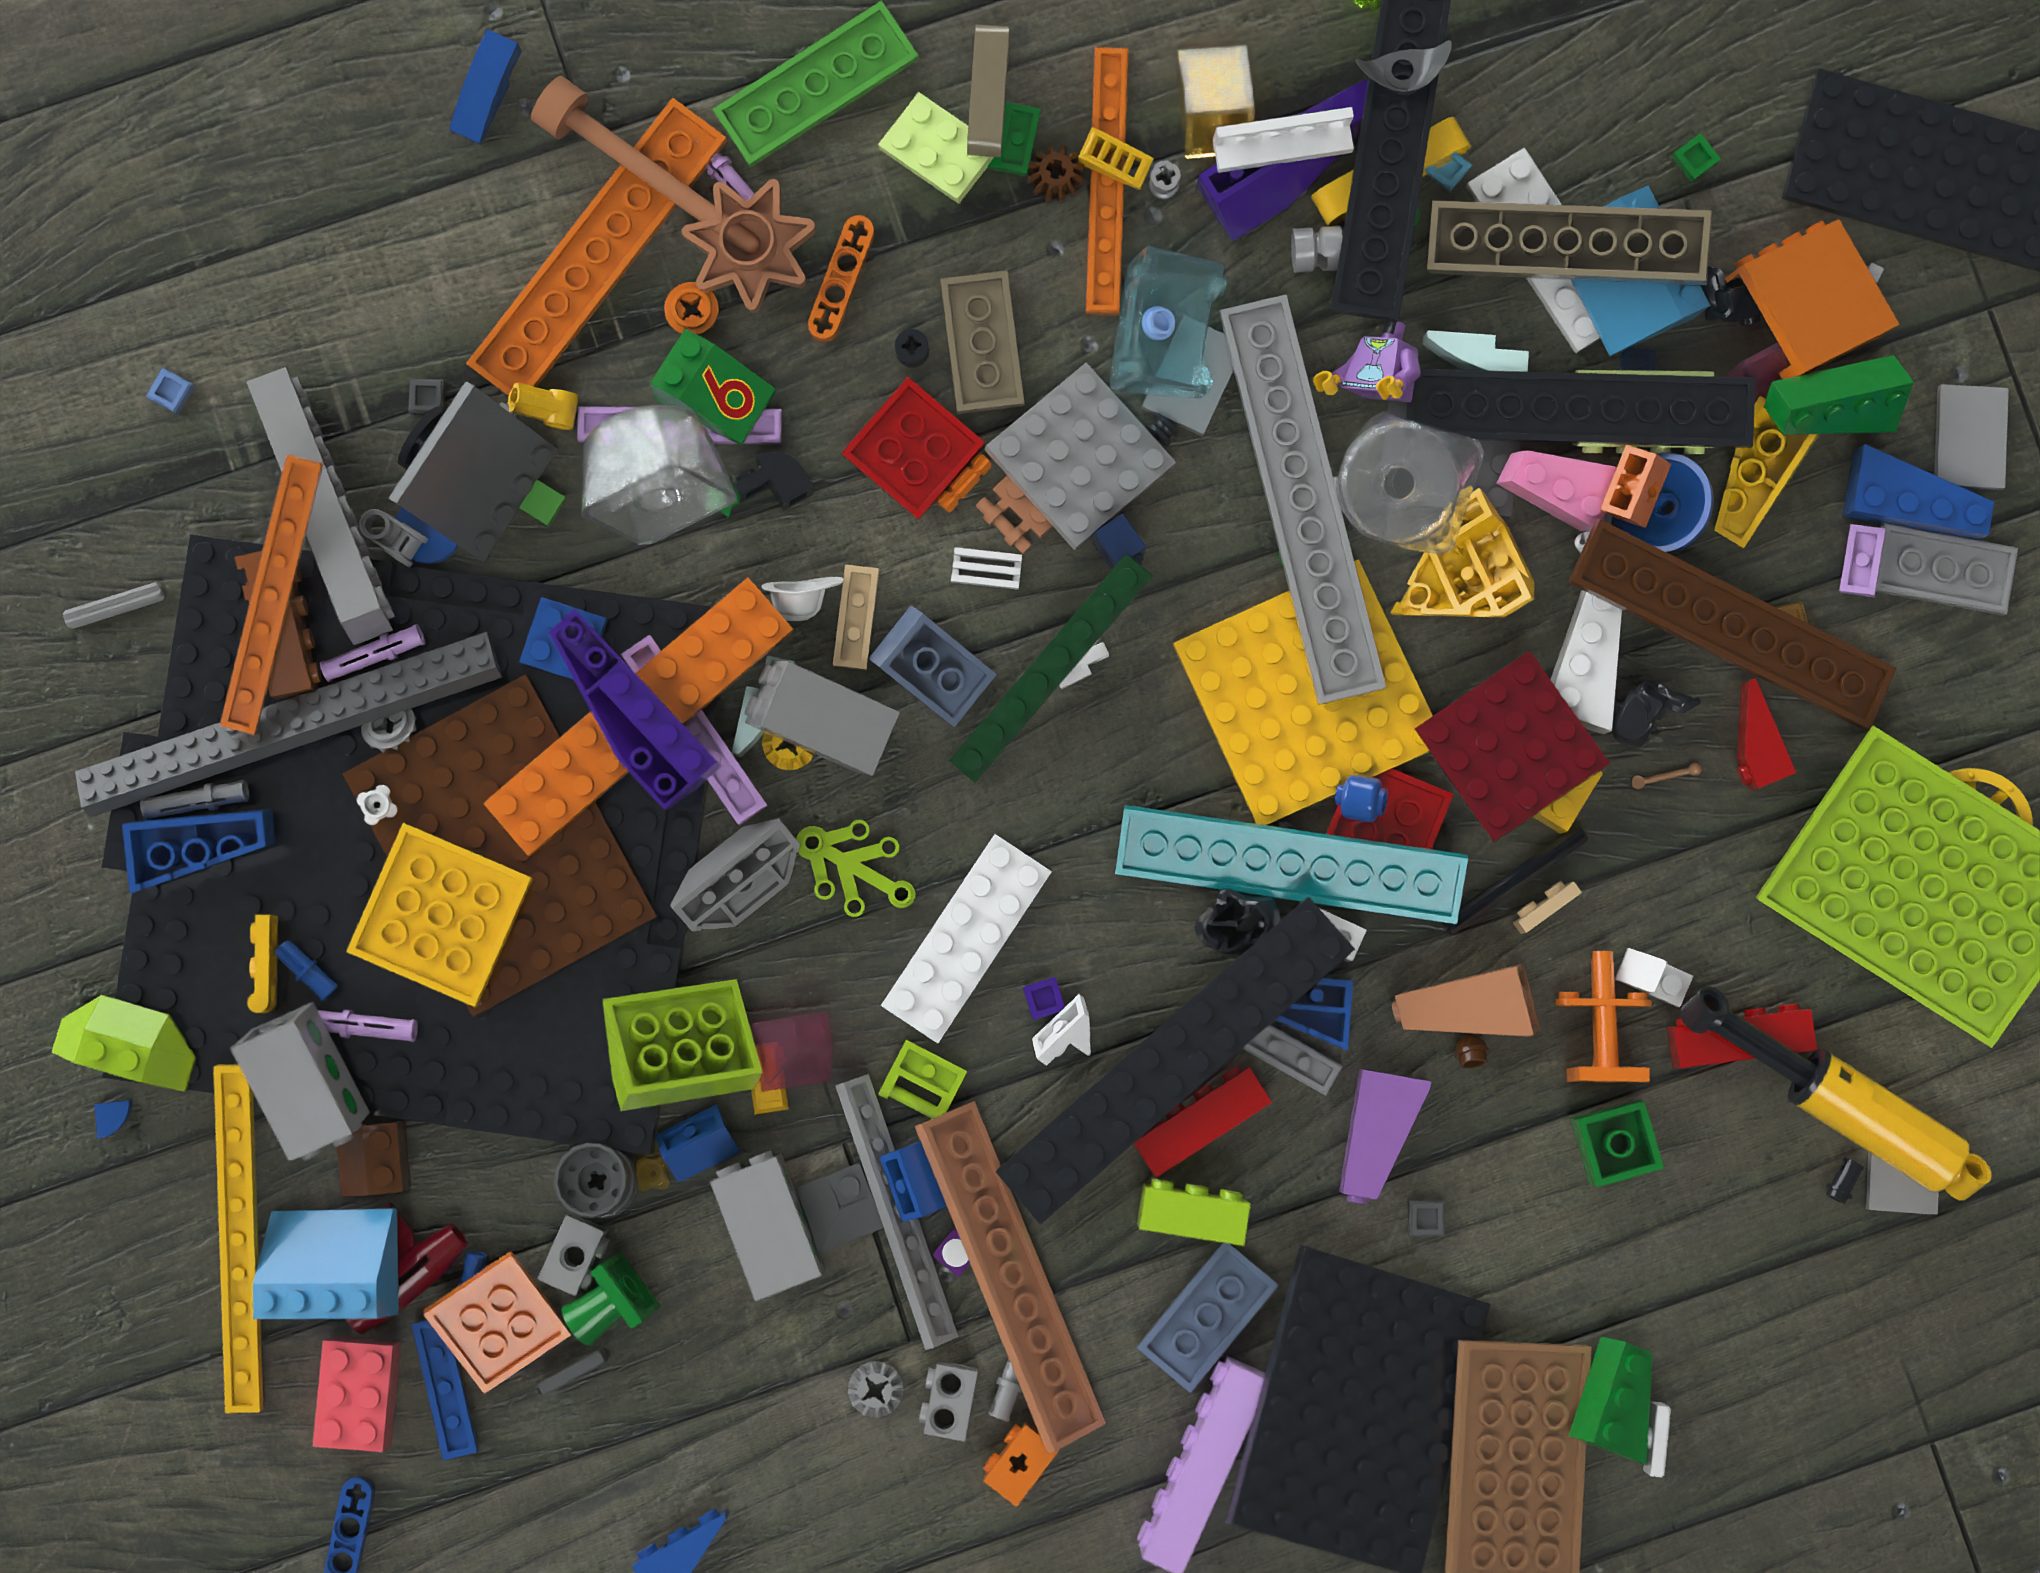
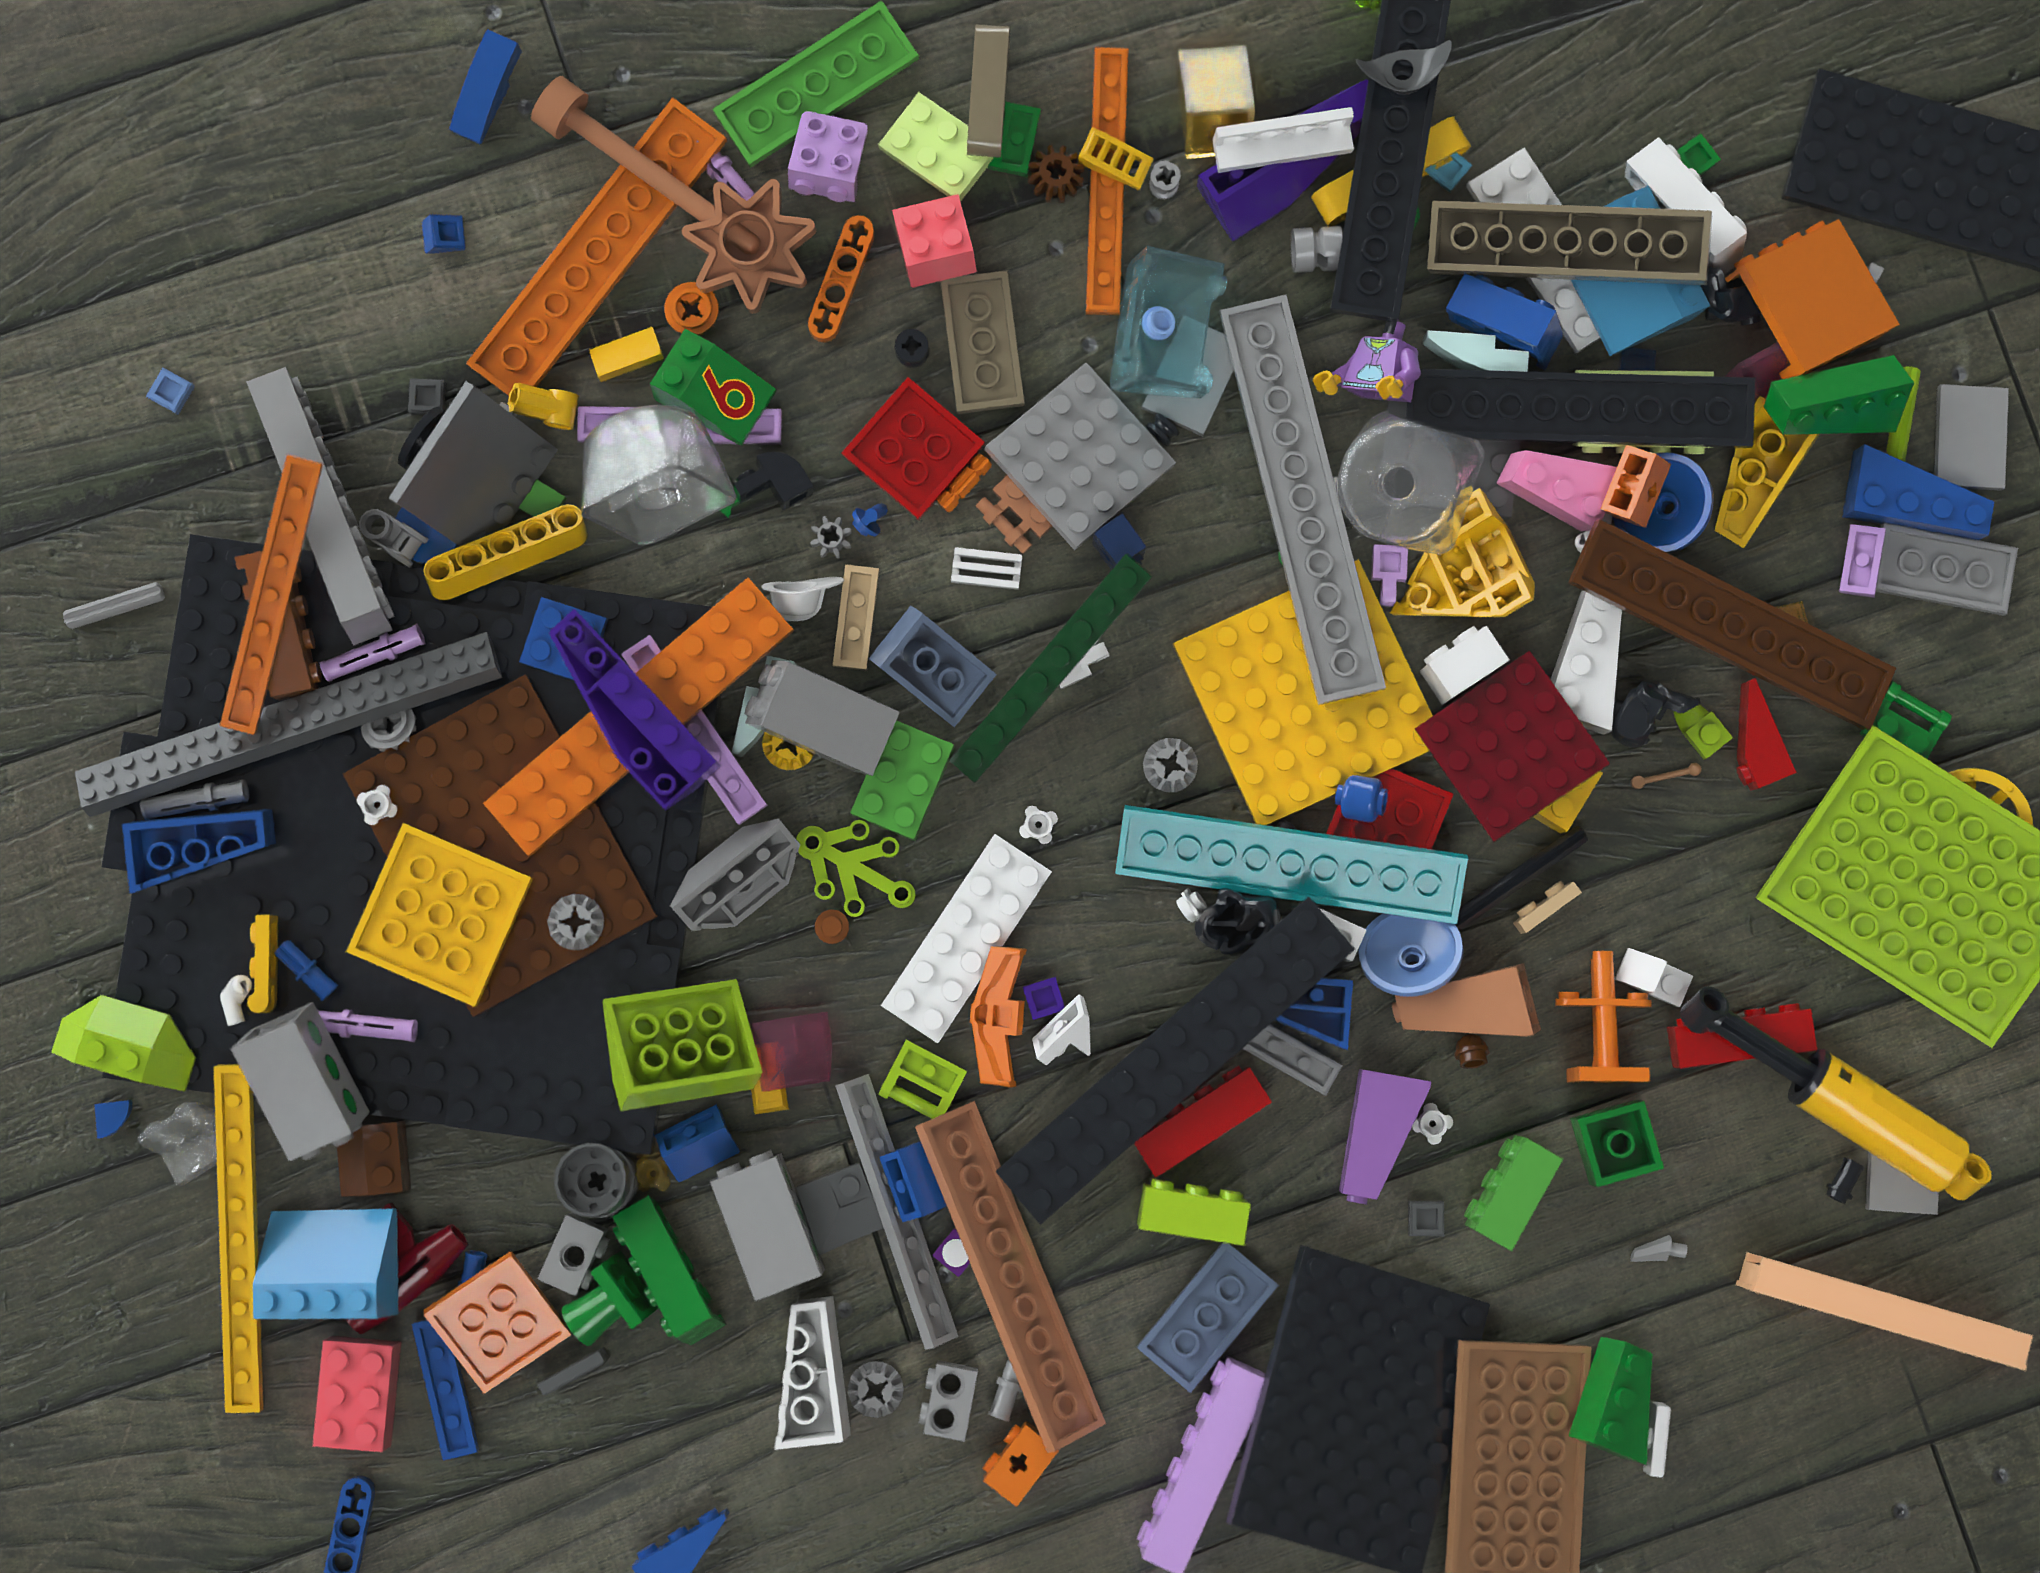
none -> clear bracket [137,1102,217,1187]
none -> white arm [220,975,252,1026]
none -> blue slope [422,214,466,254]
none -> yellow beam [423,504,588,600]
none -> light grey gear [547,894,604,950]
none -> yellow slope [589,327,664,382]
none -> green wedge [612,1195,727,1345]
none -> white wedge [775,1296,851,1450]
none -> lavender bracket [788,111,868,202]
none -> light grey gear [810,516,852,559]
none -> dark orange plate [815,910,849,944]
none -> bright green brick [850,721,955,842]
none -> blue plate [852,503,887,537]
none -> coral brick [892,194,977,288]
none -> orange plate [970,946,1027,1088]
none -> white plate [1019,806,1058,844]
none -> light grey gear [1143,738,1198,793]
none -> white plate [1176,888,1207,923]
none -> medium blue dish [1359,913,1463,997]
none -> lavender plate [1371,544,1408,607]
none -> white plate [1412,1103,1453,1144]
none -> white brick [1420,626,1509,705]
none -> blue wedge [1446,273,1563,370]
none -> bright green brick [1464,1135,1563,1251]
none -> white wedge [1625,137,1747,275]
none -> light grey bar [1630,1235,1687,1262]
none -> lime plate [1673,704,1733,760]
none -> light nougat tile [1736,1252,2033,1371]
none -> green plate [1859,681,1952,759]
none -> lime axle [1886,367,1921,462]

